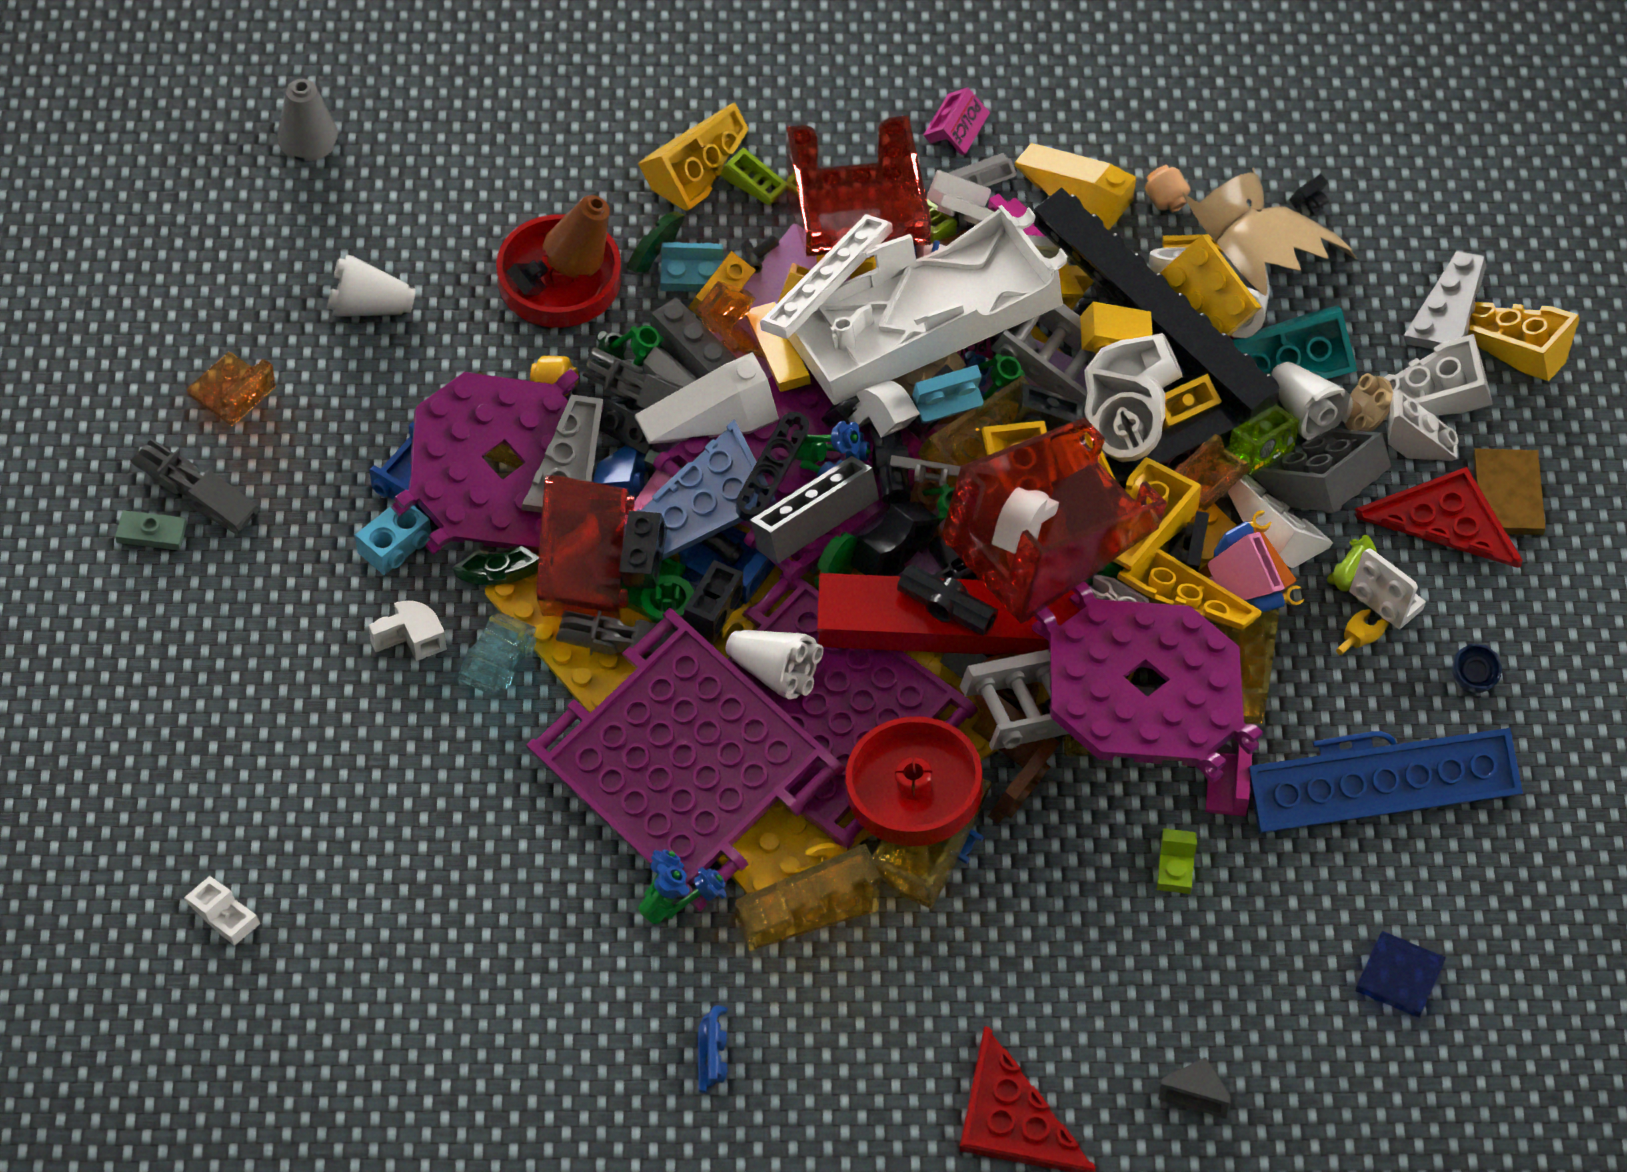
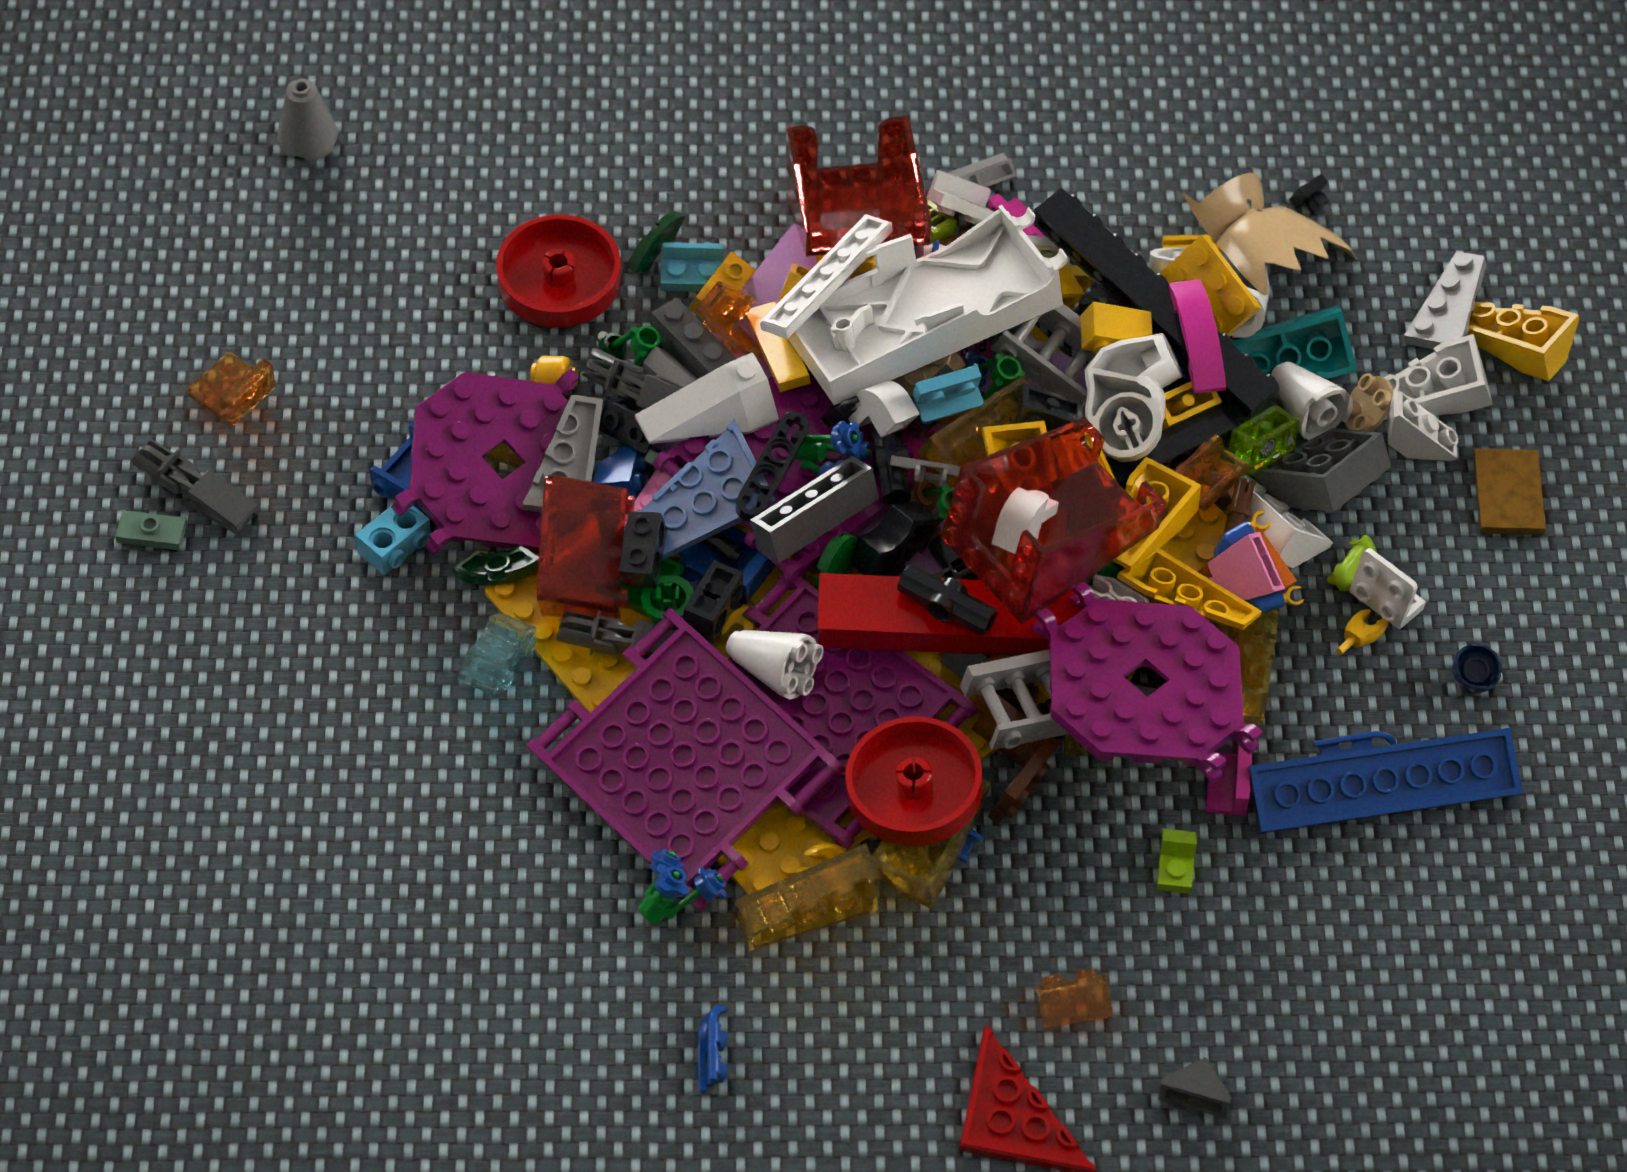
white slope [184,876,260,946] -> none
white cone [327,254,416,317] -> none
white brick [368,601,447,661] -> none
black tile [506,260,549,295] -> none
dark orange cone [543,195,610,278] -> none
yellow wedge [638,103,749,211] -> none
lime slope [721,147,789,206] -> none
black piece [741,235,779,274] -> none
dark pink panel [923,88,990,155] -> none
yellow wedge [1015,143,1136,230] -> none
light nougat head [1145,165,1190,212] -> none
black bracket [1168,511,1209,572] -> none
red tile [1354,467,1523,568] -> none
clear blue tile [1355,931,1446,1018] -> none
none -> clear orange bracket [1034,968,1113,1028]
none -> dark pink slope [1168,279,1226,394]
none -> reddish brown pin [1221,477,1256,538]

